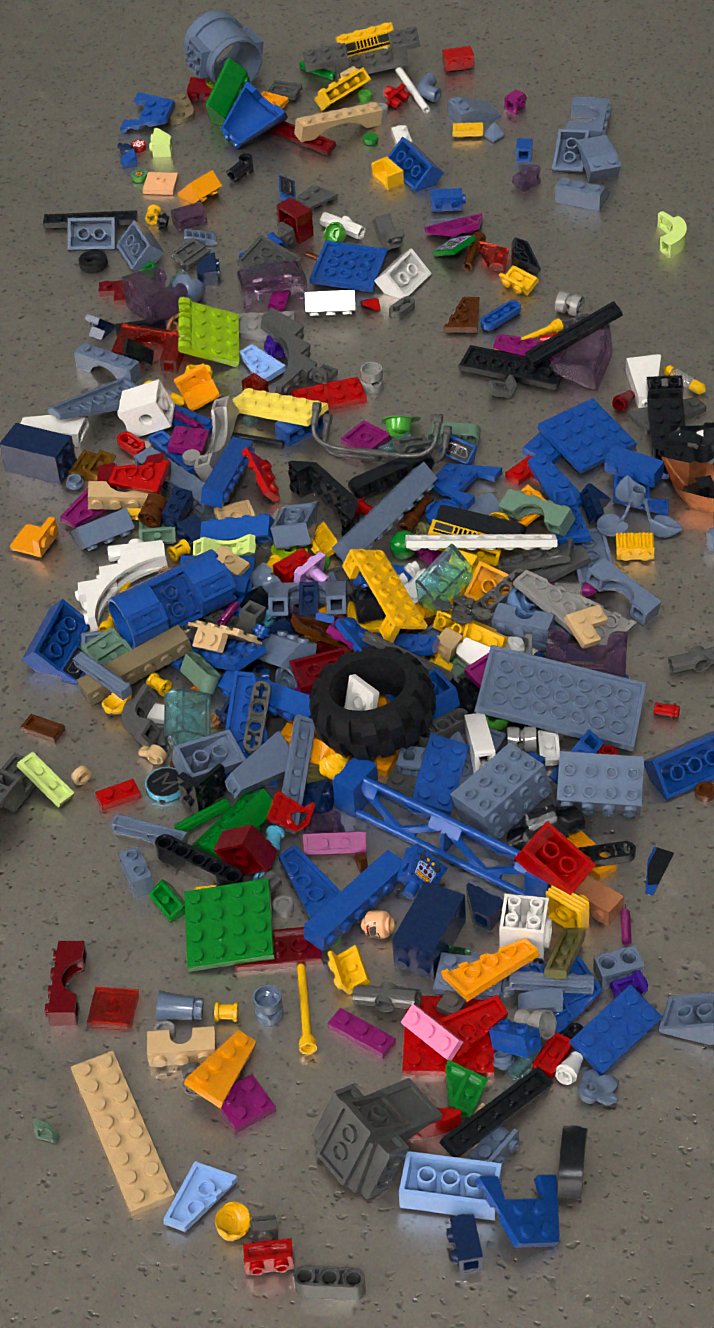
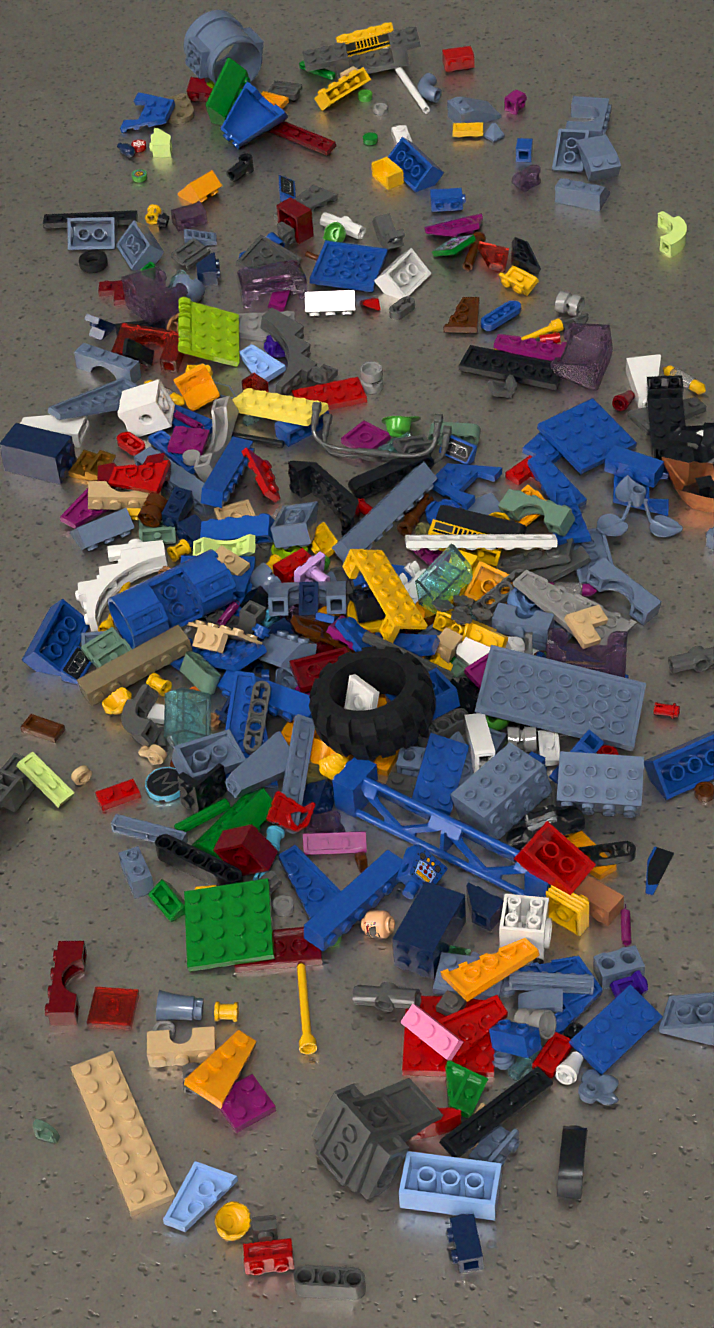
light orange bracket [10,517,59,558] -> none
sand blue plate [66,474,84,490] -> none
sand blue piece [73,652,132,701] -> none
blue slope [120,148,138,168] -> none
light nougat plate [143,172,178,195] -> none
sand blue wheel [252,984,284,1027] -> none
tan arch [294,102,383,142] -> none
yellow bracket [327,945,371,995] -> none
magenta plate [327,1007,396,1059] -> none
red hips [384,83,410,110] -> none
green hair [390,530,415,559] -> none
blue wing [475,1175,560,1248] -> none
black plate [525,301,623,367] -> none
olive plate [544,928,586,980] -> none
dark blue slope [580,483,611,524] -> none
yellow brick [615,532,655,561] -> none

